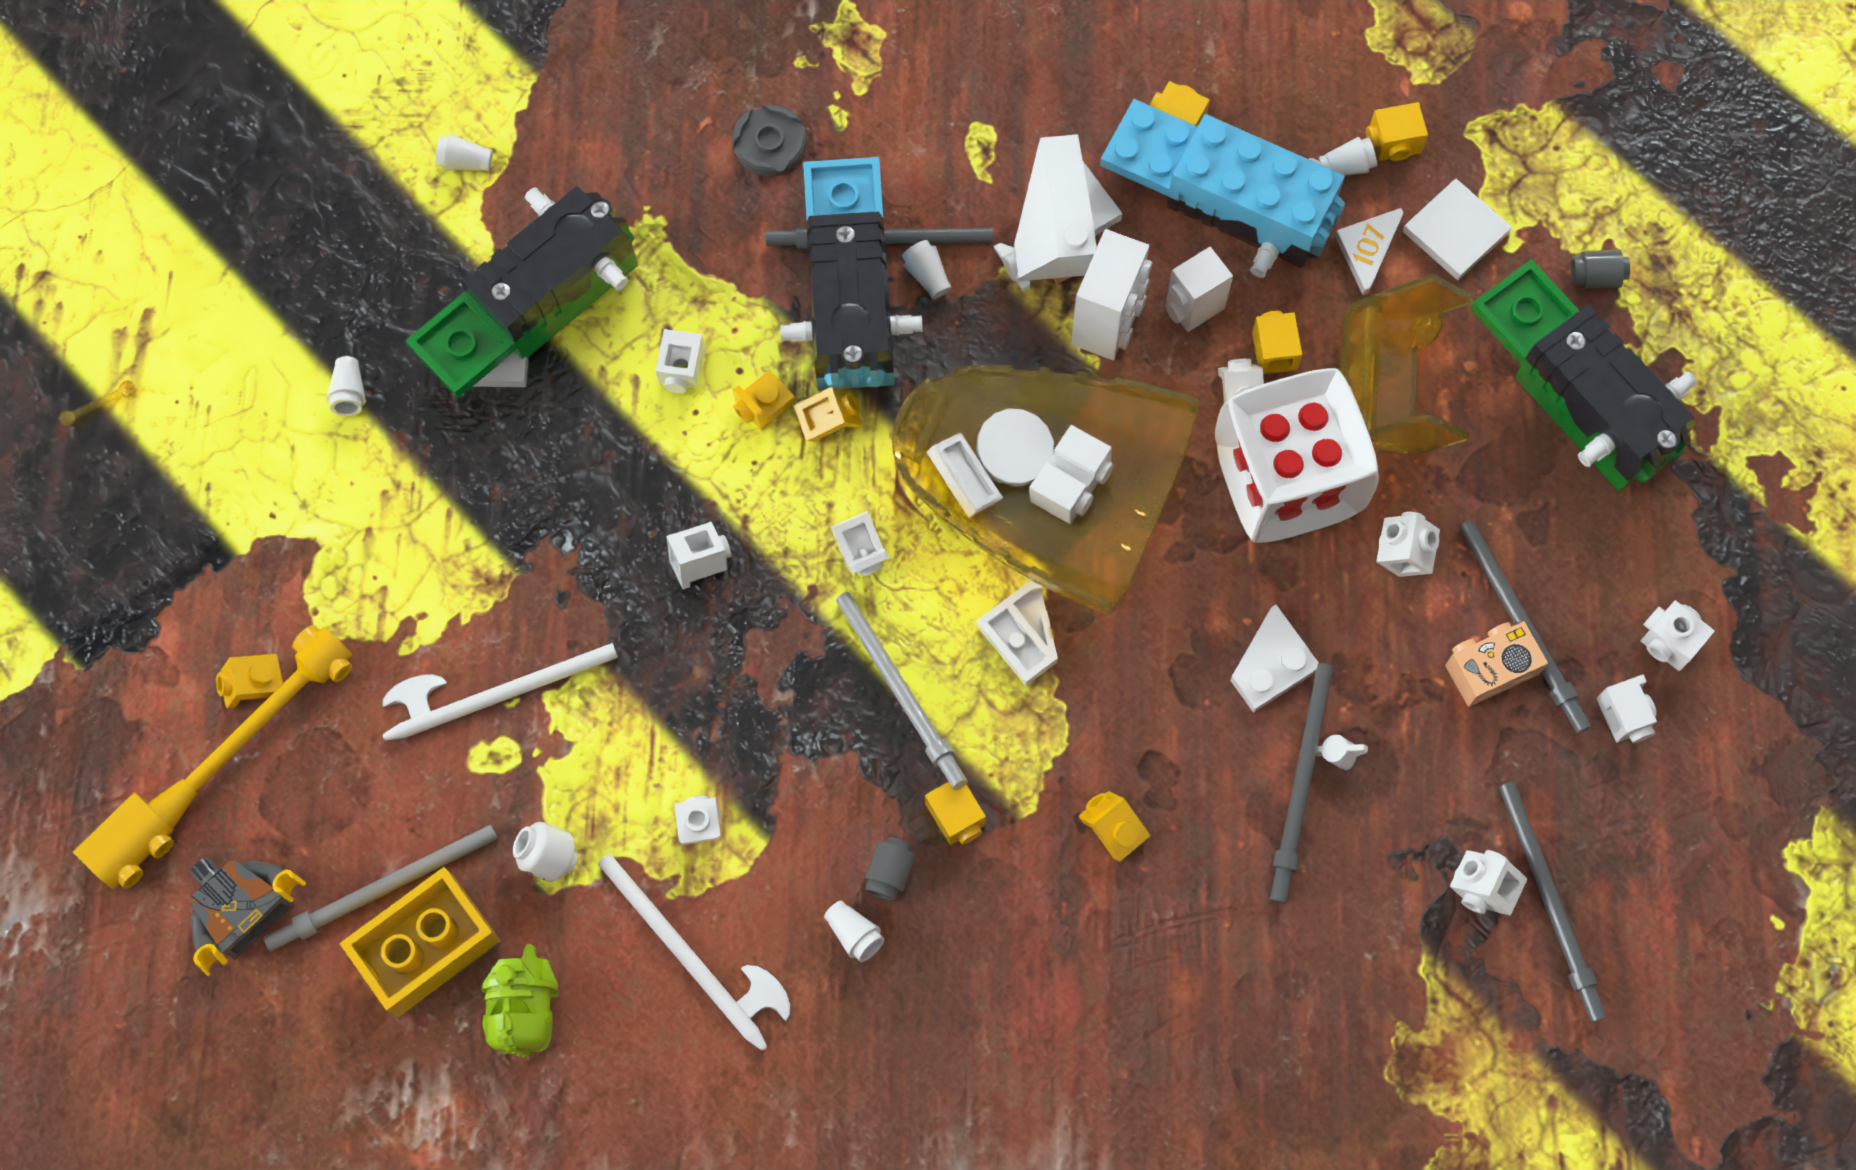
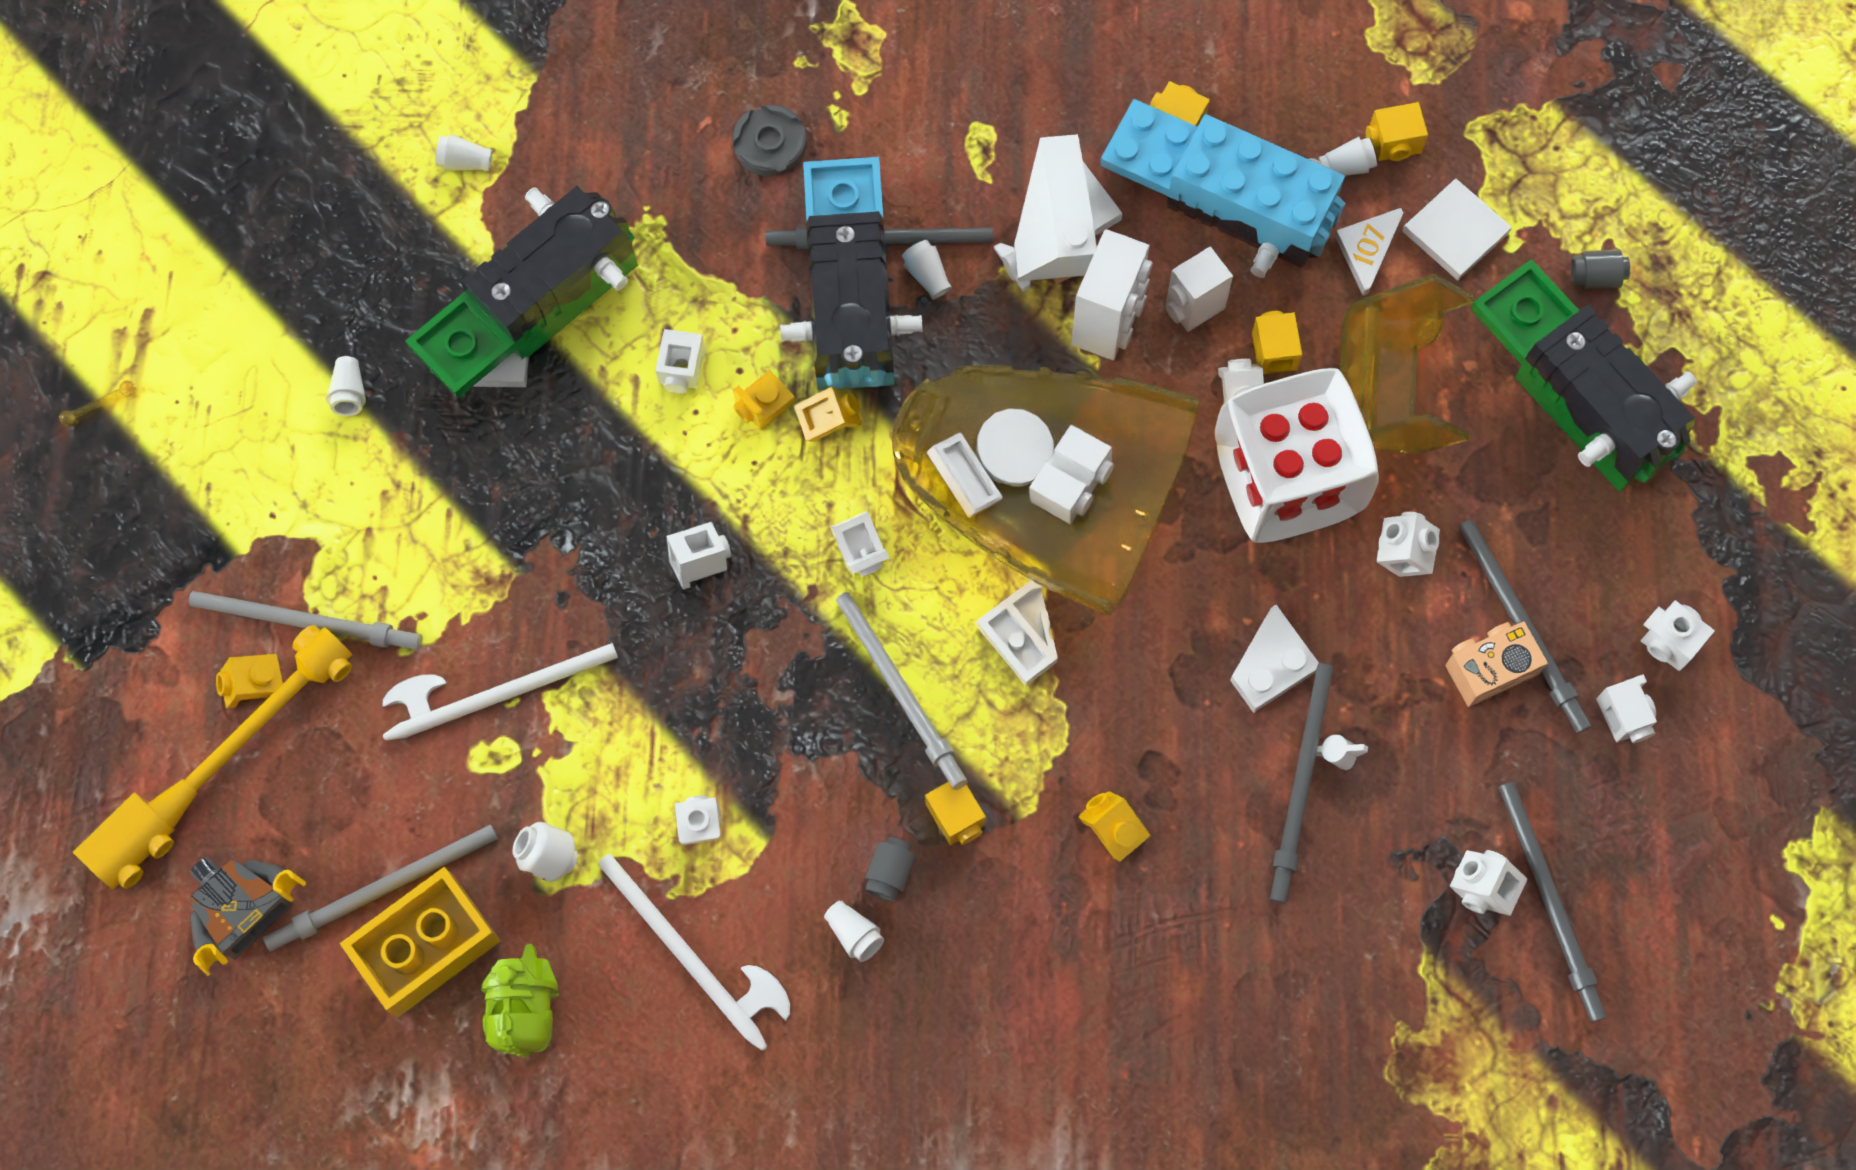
none -> light grey bar [189,591,422,650]

